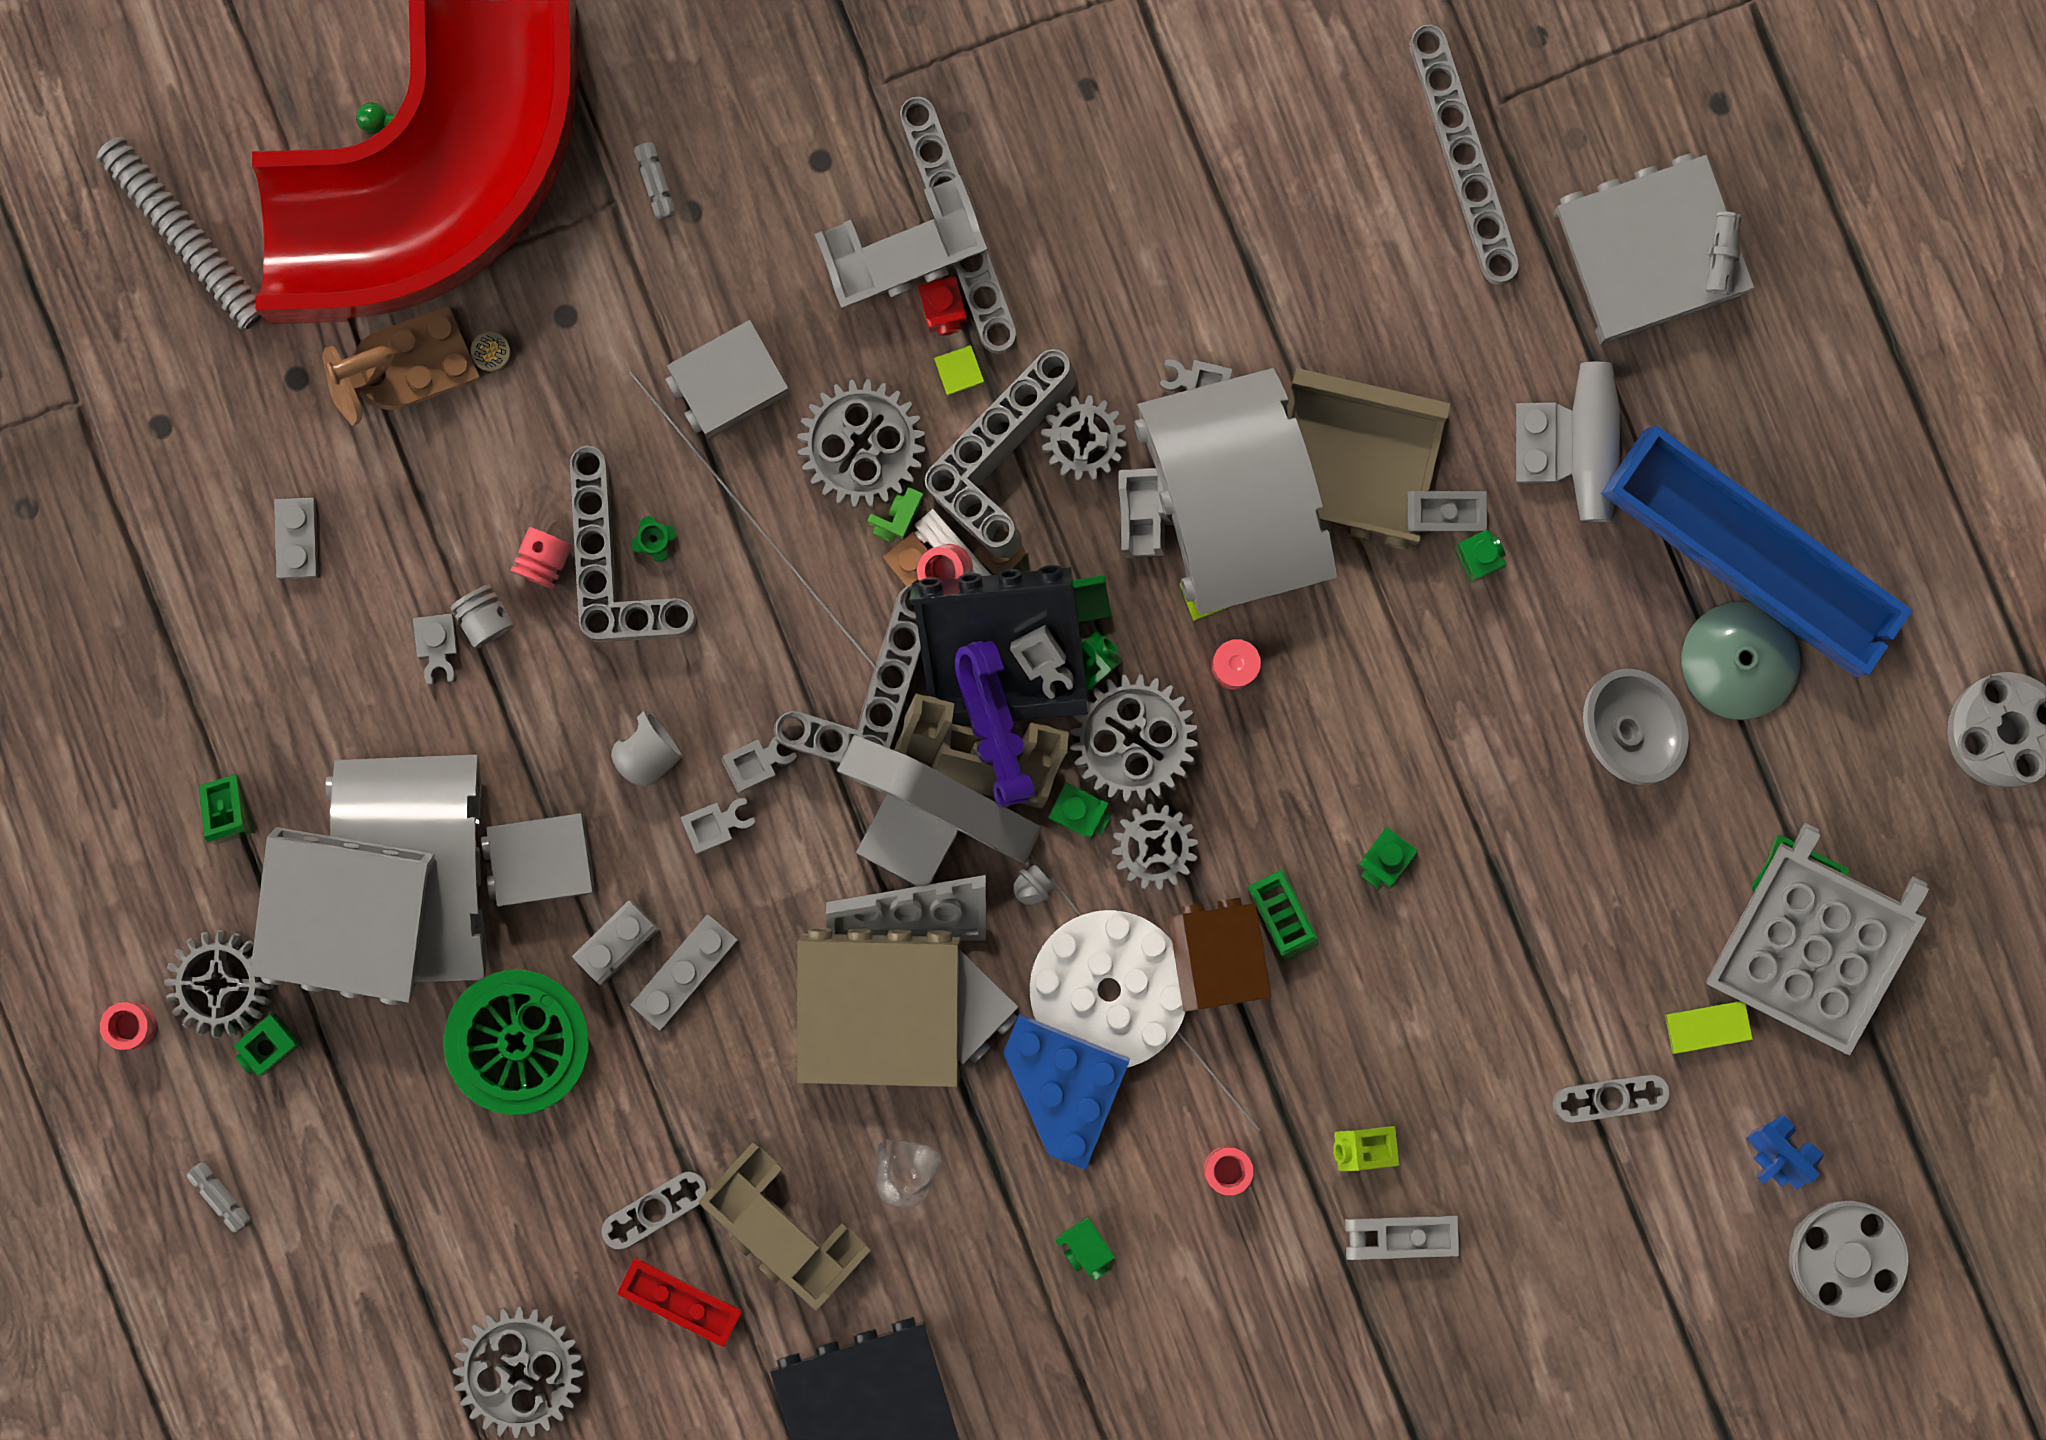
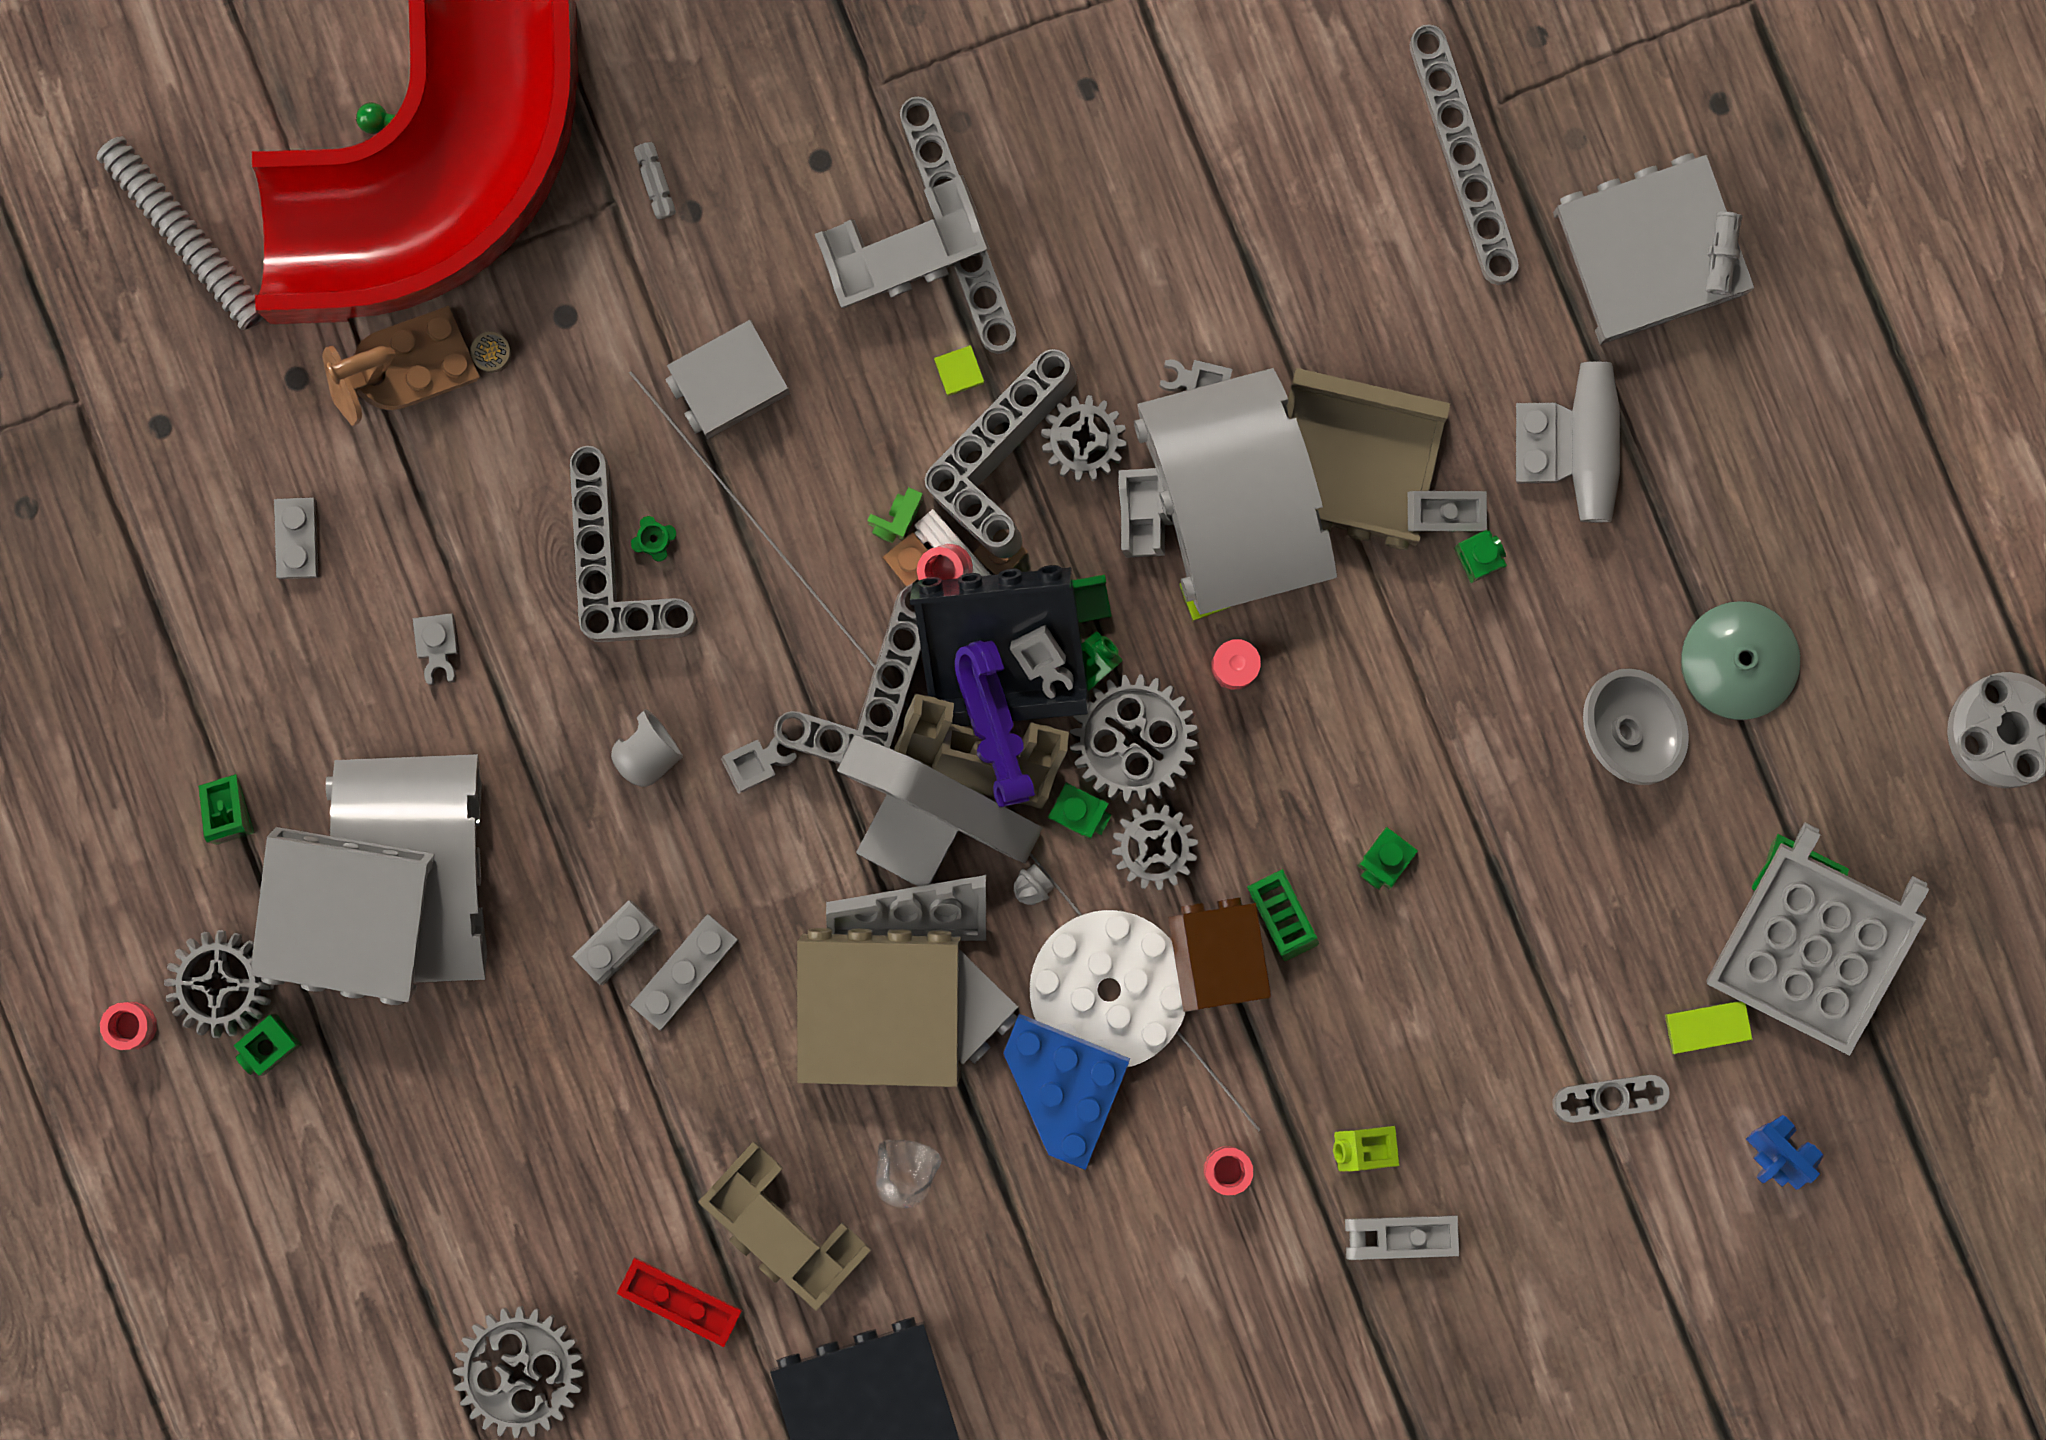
light grey axle [186,1162,250,1232] -> none
green piece [443,970,589,1115] -> none
light grey piece [450,584,515,649] -> none
light grey brick [481,813,596,907] -> none
coral piece [510,527,573,590] -> none
light grey beam [602,1171,708,1249] -> none
light grey plate [680,798,756,855] -> none
light grey gear [797,379,925,508] -> none
red bracket [918,276,967,336] -> none
green brick [1055,1216,1115,1281] -> none
blue piece [1601,425,1913,677] -> none
light grey piece [1789,1200,1909,1318] -> none

